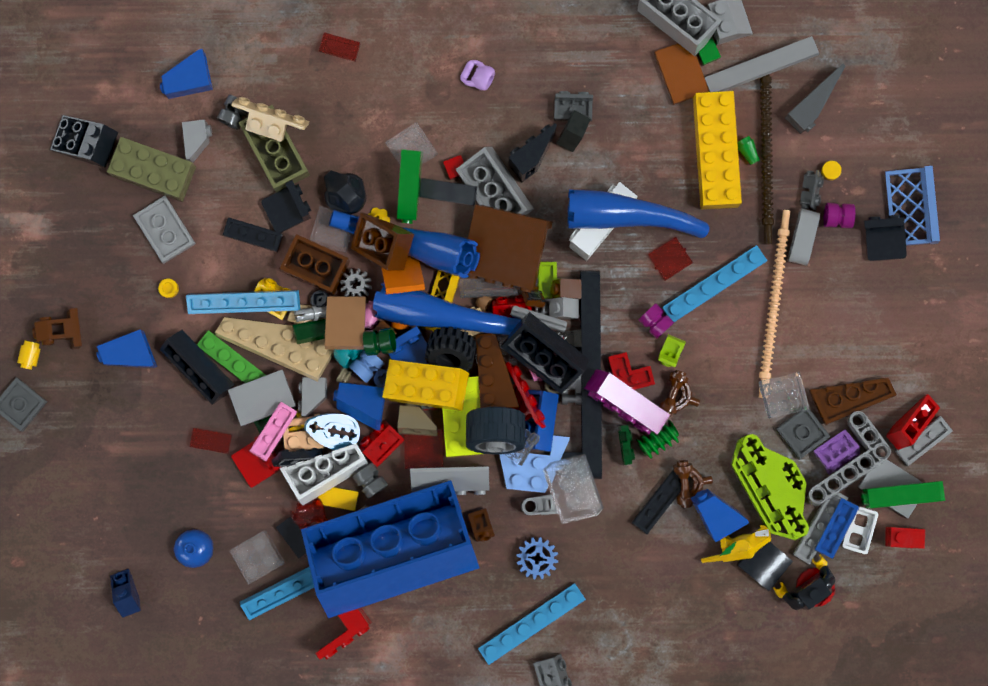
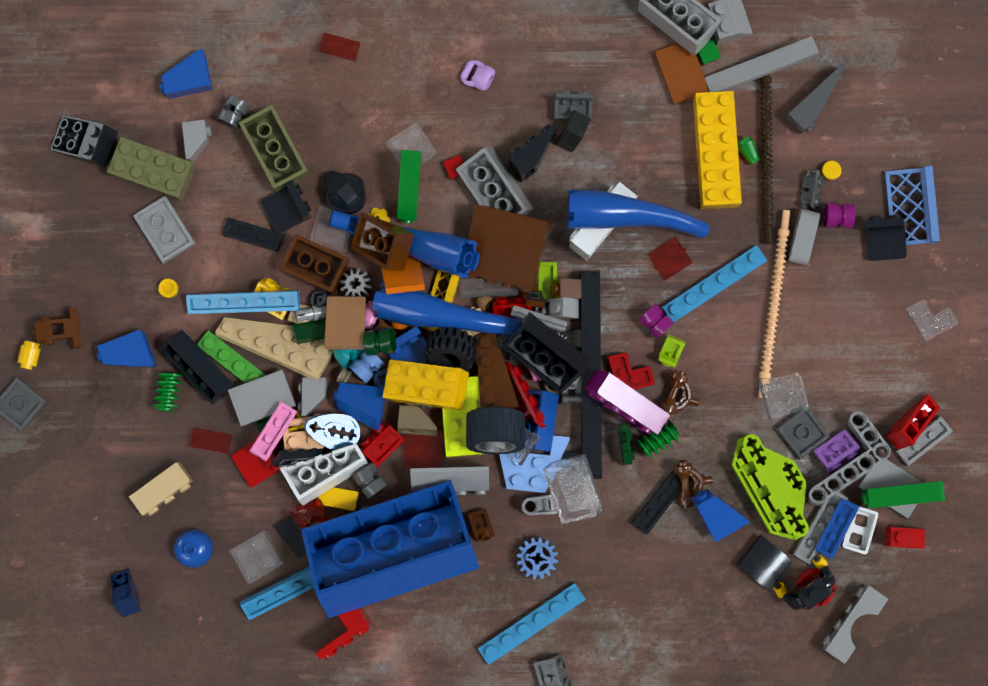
tan bracket [231,97,309,142] -> none
black tile [419,178,477,205] -> none
yellow animal [701,525,771,563] -> none
reddish brown wing [809,378,897,426] -> none
none -> tan brick [129,462,193,516]
none -> green piece [152,372,183,413]
none -> light grey arch [821,585,888,664]
none -> clear plate [905,299,959,342]

